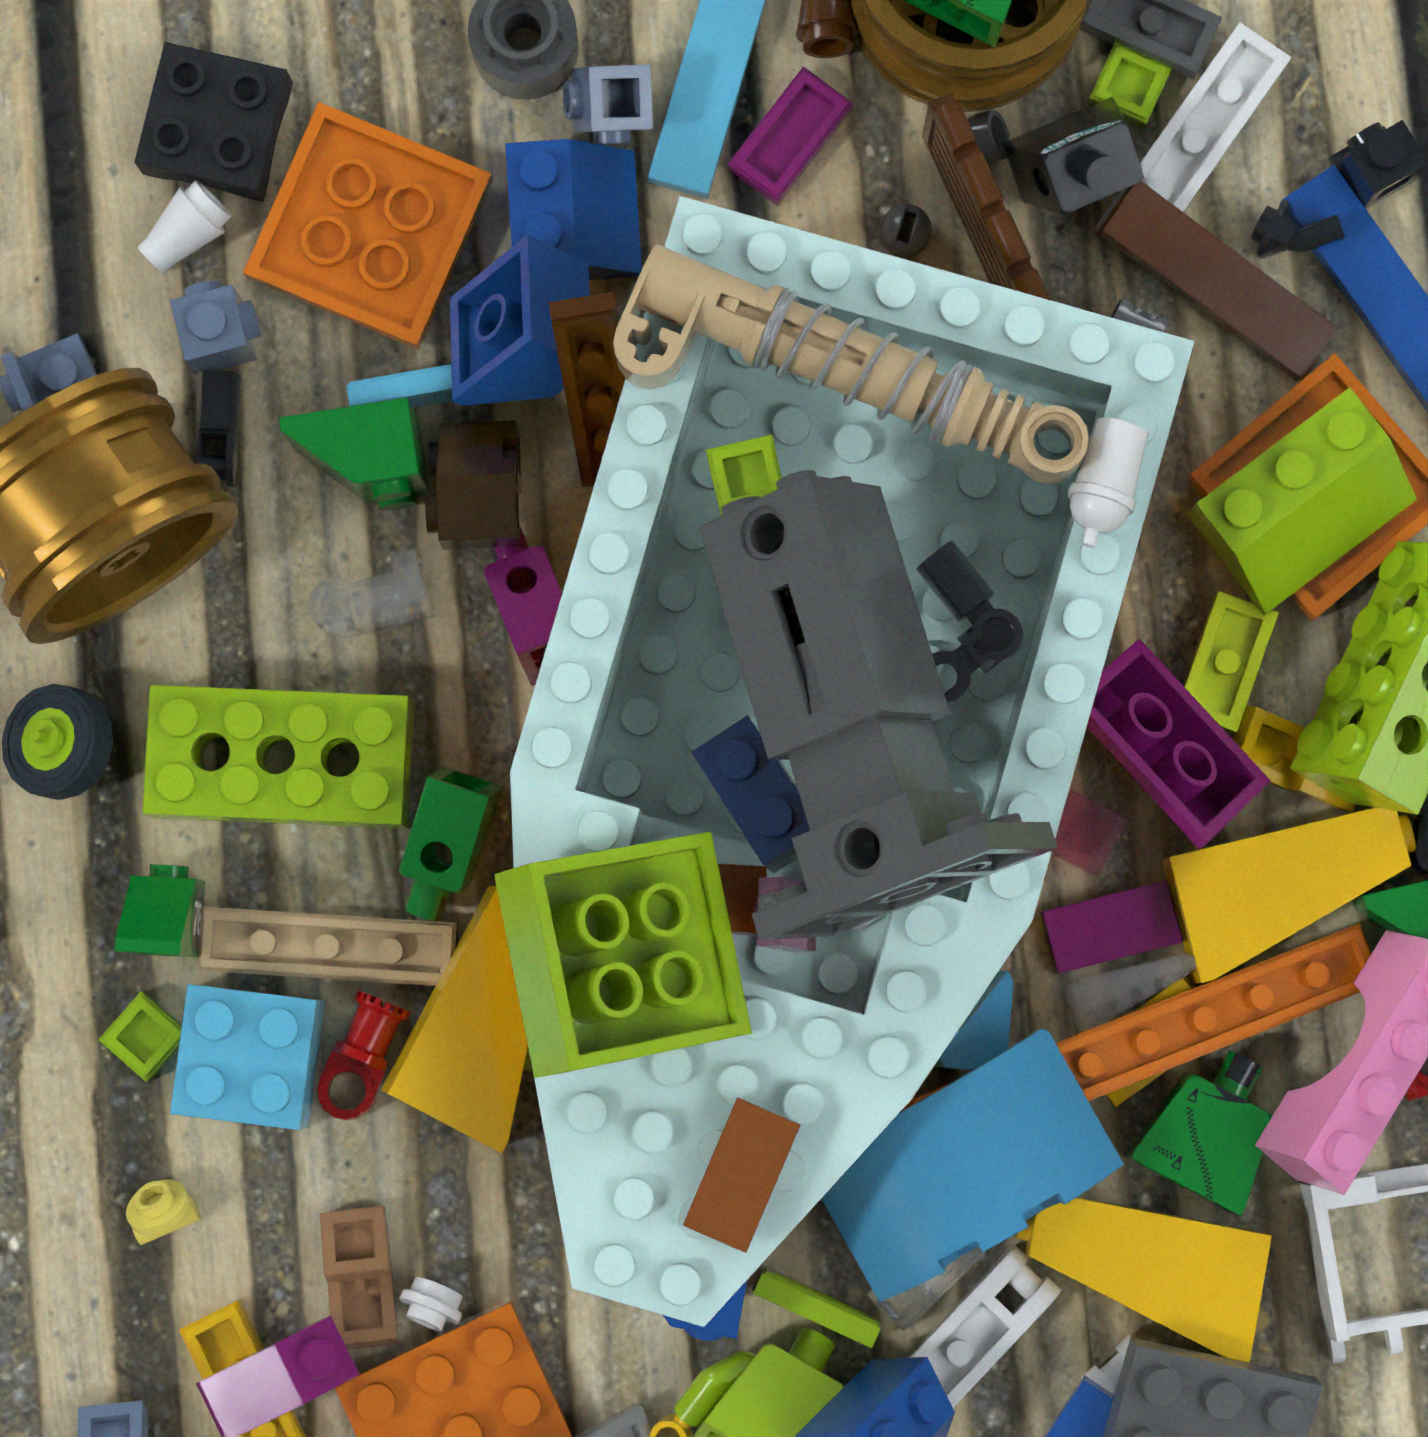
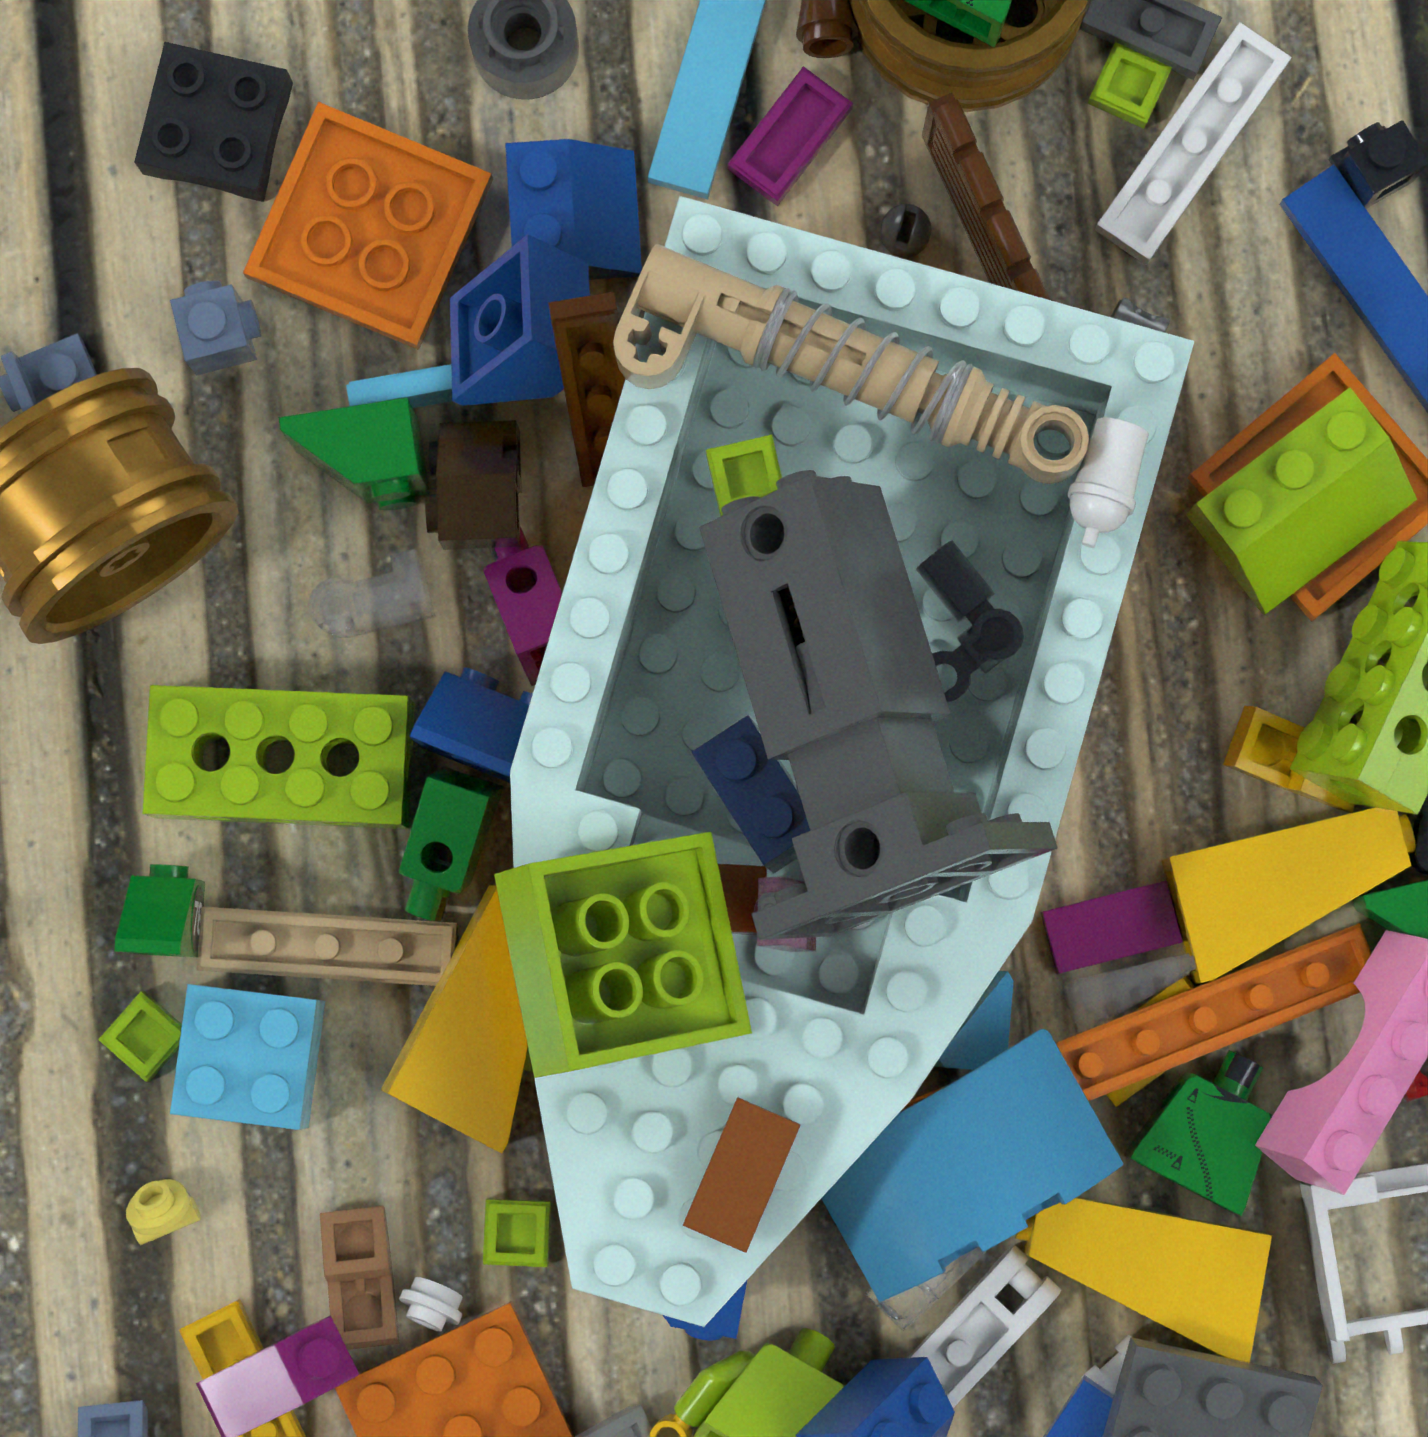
black wheel [2,684,113,800] -> none
white cone [138,180,232,274] -> none
black bar [193,370,241,487] -> none
red connector [317,990,411,1121] -> none
sand blue brick [563,64,653,144] -> none
lime tile [752,1267,881,1348] -> none
dark grey hinge [967,109,1010,163] -> none
black torso [1002,97,1145,214] -> none
clear pink plate [1051,790,1128,877] -> none
magenta slope [1086,638,1271,849] -> none
reddish brown tile [1097,181,1338,381] -> none
neon yellow plate [1183,591,1279,734] -> none
black plate [1251,199,1345,259] -> none
none -> blue slope [410,667,533,784]
none -> lime tile [483,1198,551,1267]

